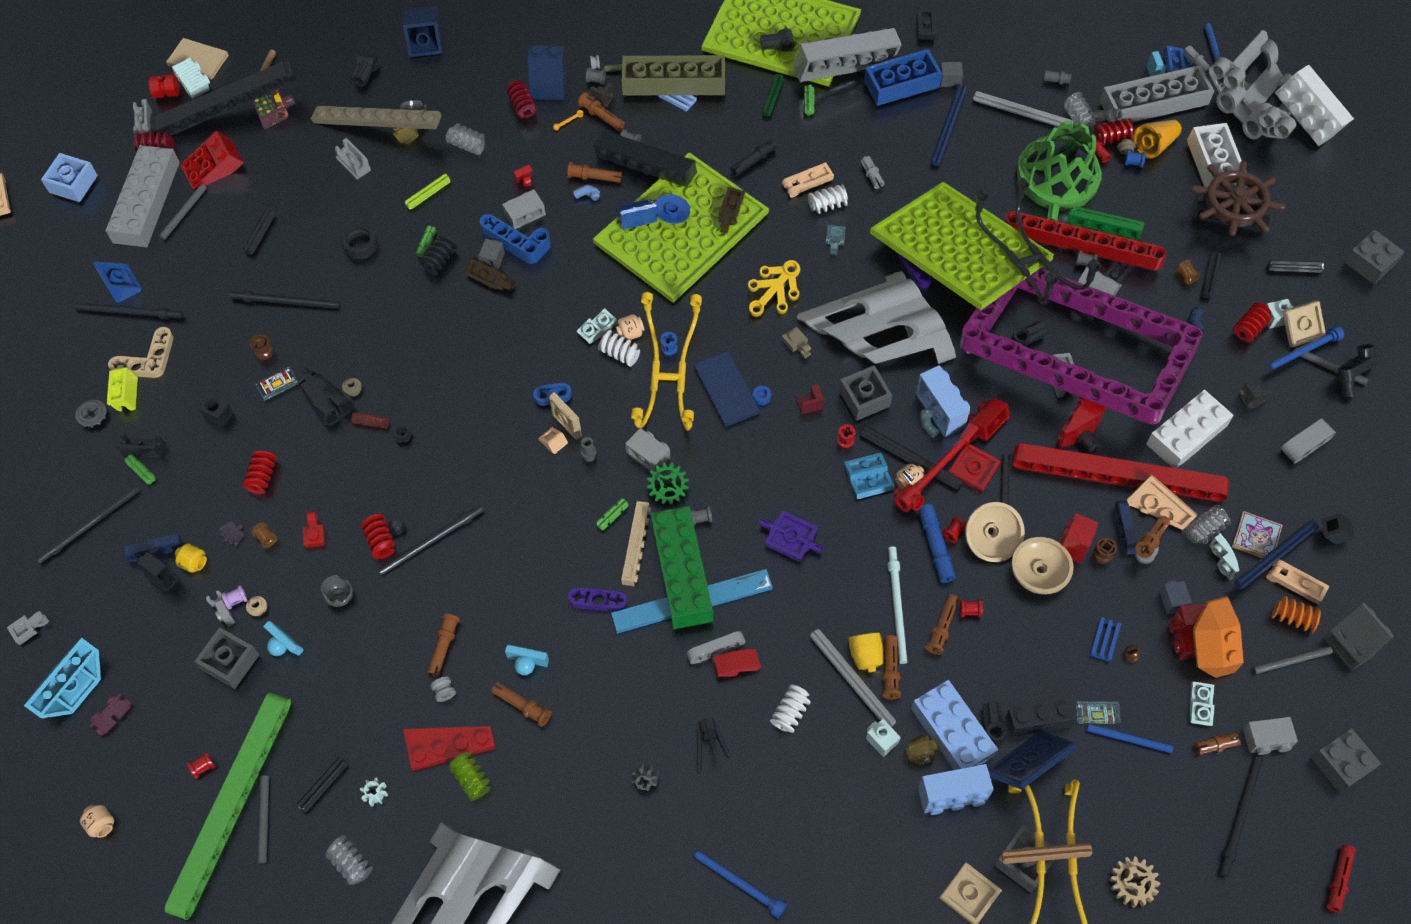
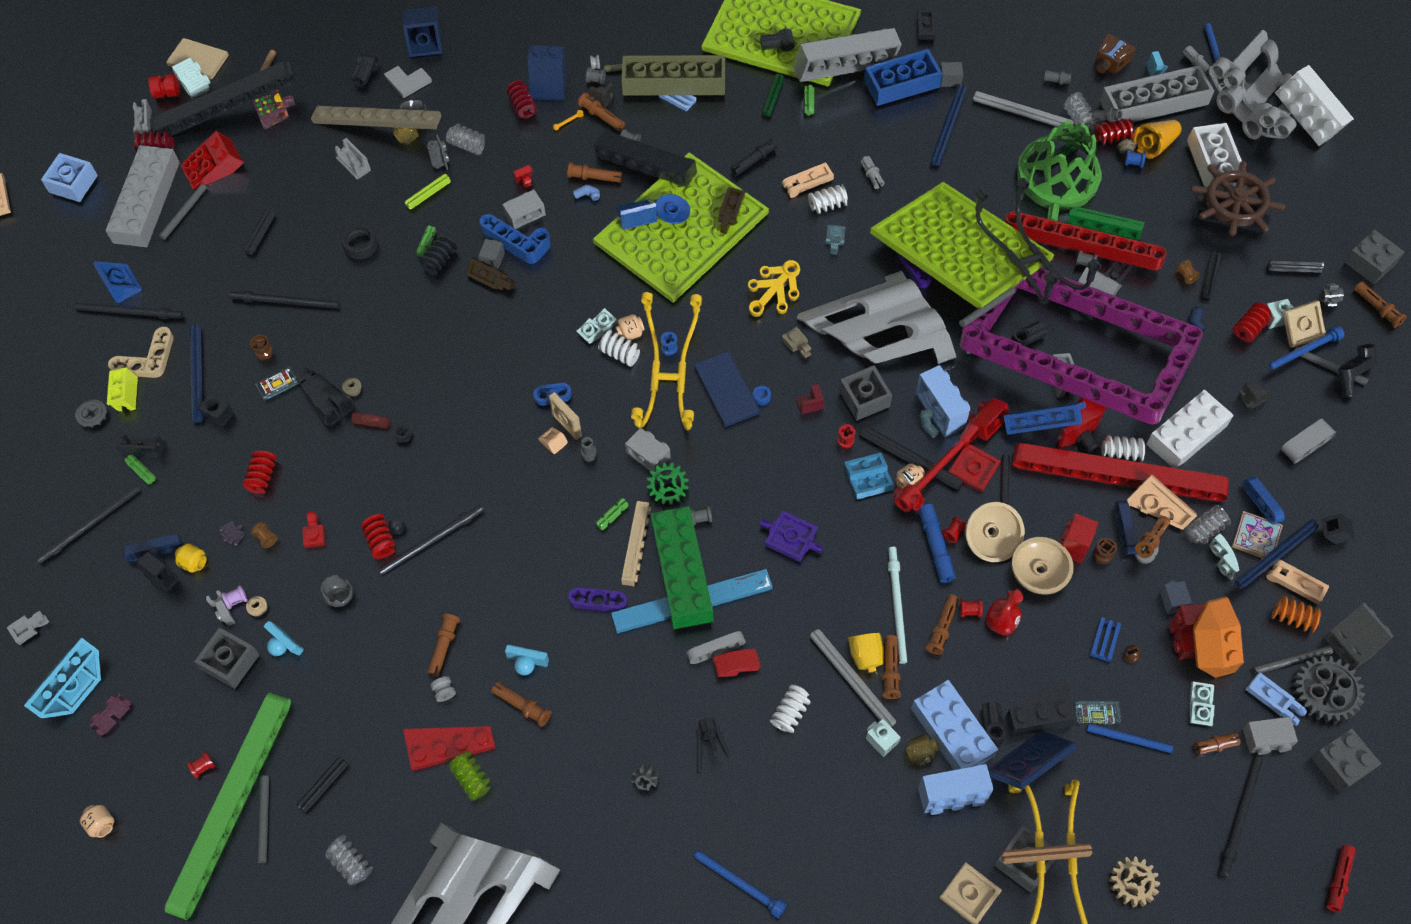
light aqua gear [360,778,388,807] -> none
red pin [1095,140,1111,163] -> none
blue wing [1164,46,1193,73] -> none
none -> dark blue axle [189,324,203,423]
none -> light grey tile [384,66,432,98]
none -> dark grey hinge [427,134,449,170]
none -> dark grey bar [959,287,1016,327]
none -> red piece [986,589,1023,636]
none -> blue fence [1004,402,1086,435]
none -> reddish brown torso [1095,33,1136,73]
none -> white piece [1101,435,1145,462]
none -> blue beam [1243,476,1285,525]
none -> light blue hinge [1246,672,1307,726]
none -> dark grey gear [1293,656,1365,724]
none -> dark grey gear [1319,283,1344,307]
none -> dark orange pin [1354,281,1407,328]

